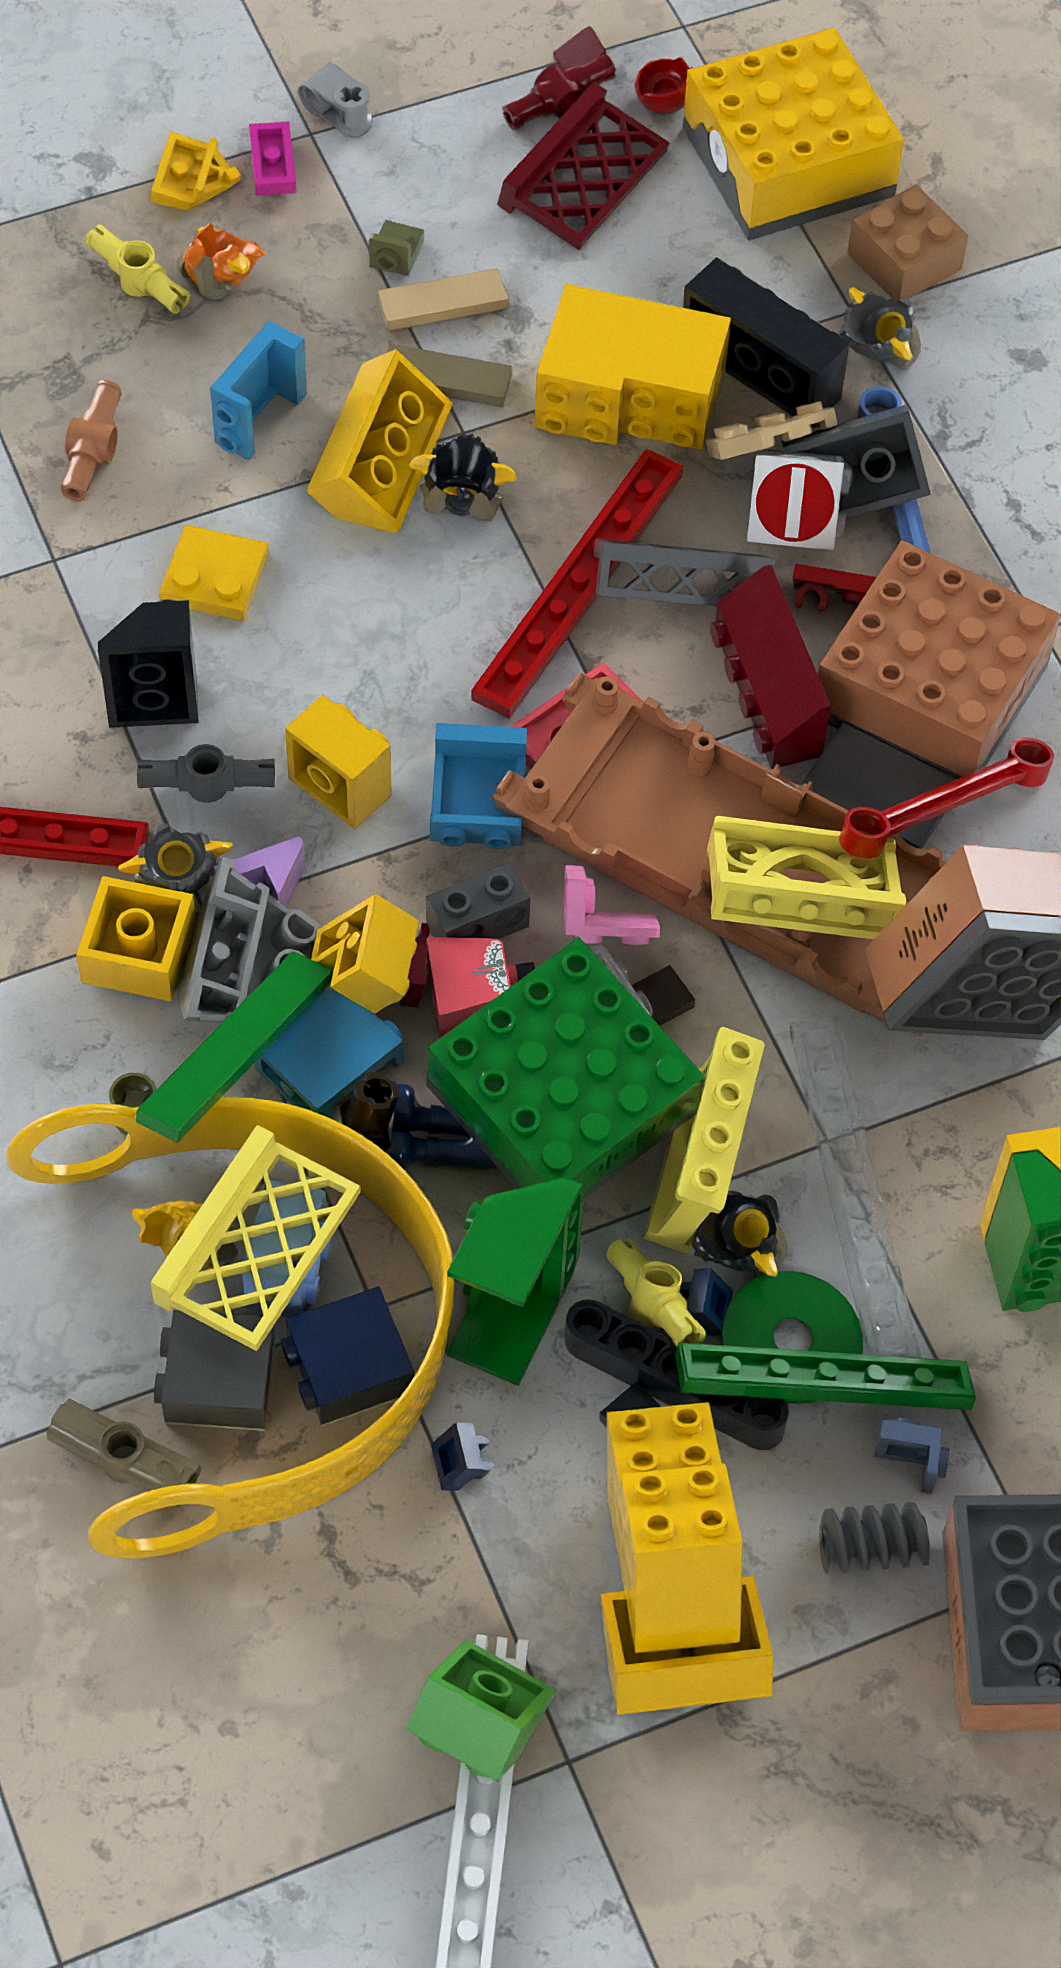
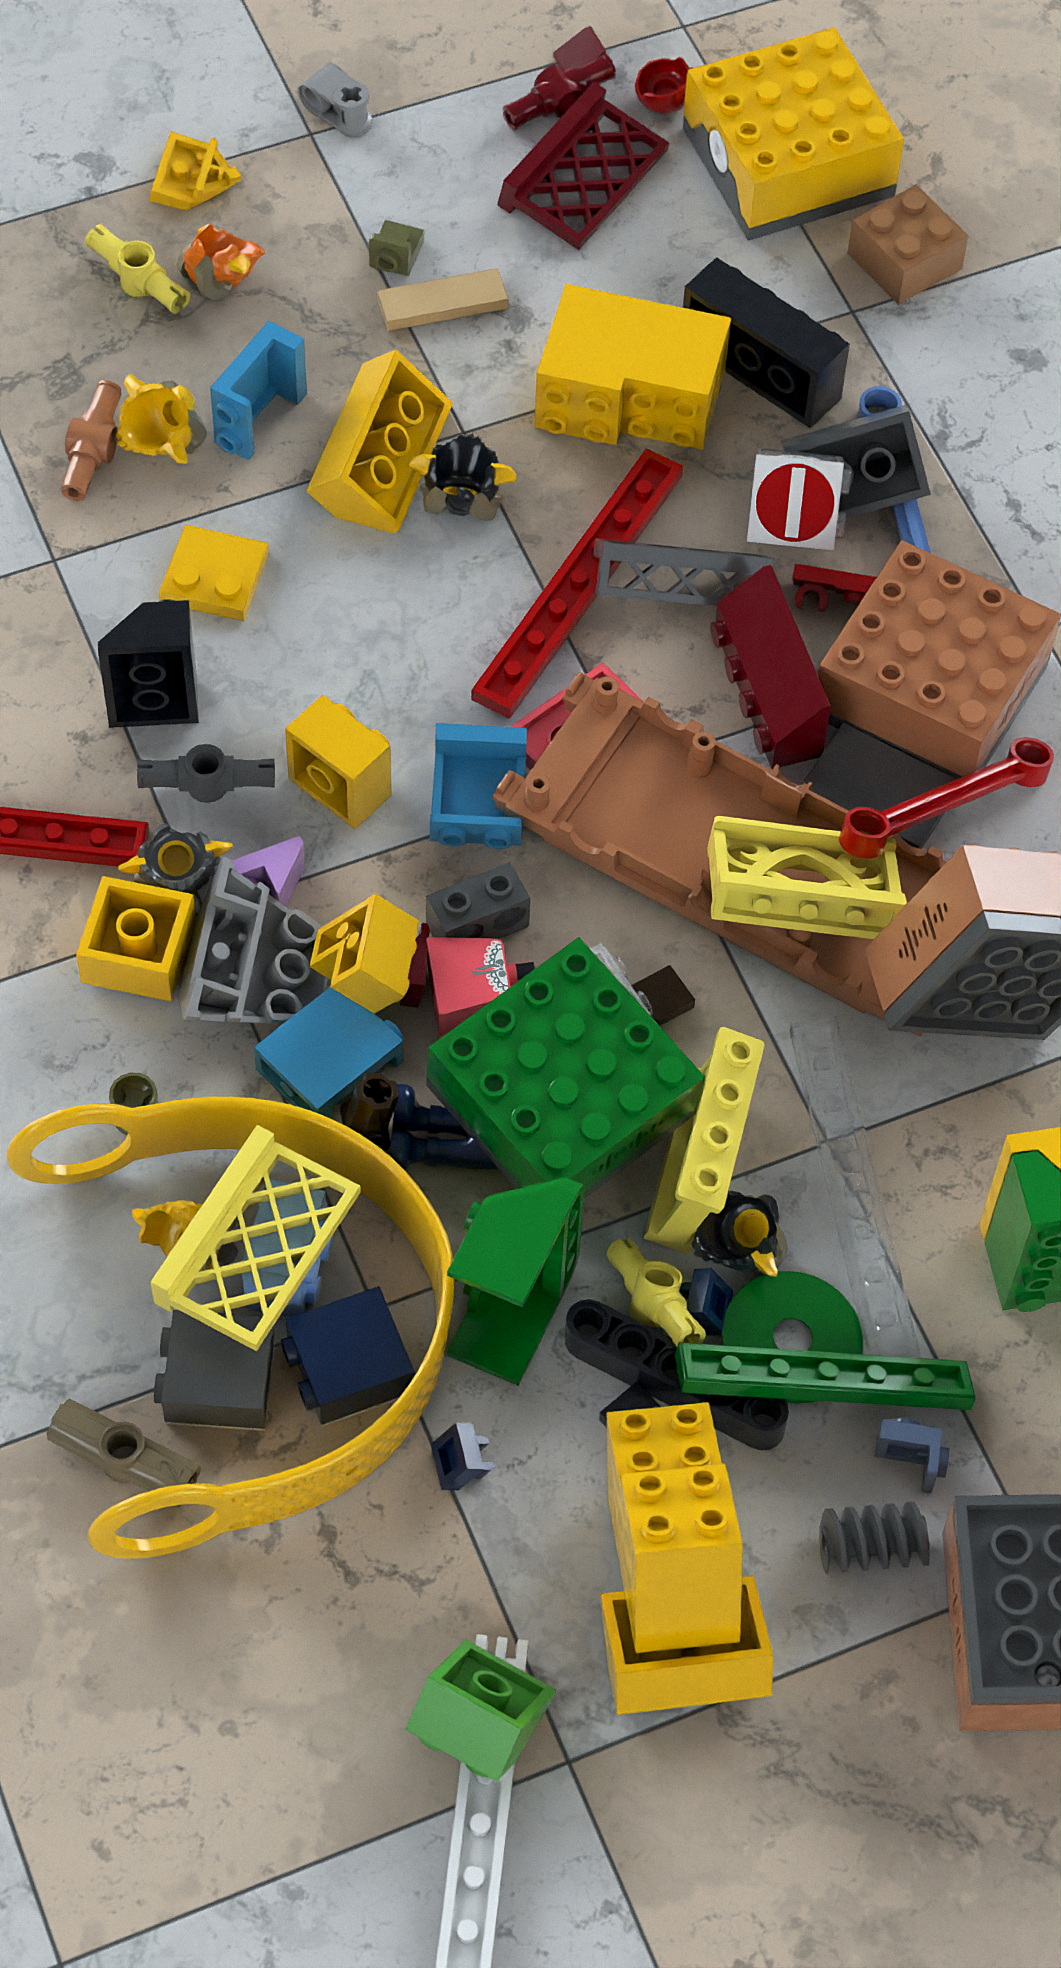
green tile [136,951,333,1143] -> none
dark pink plate [249,121,296,196] -> none
dark tan tile [387,343,512,407] -> none
bright pink bracket [563,865,660,945] -> none
tan plate [705,401,838,460] -> none
dark grey hair [839,287,921,368] -> none
none -> yellow hair [115,374,207,464]

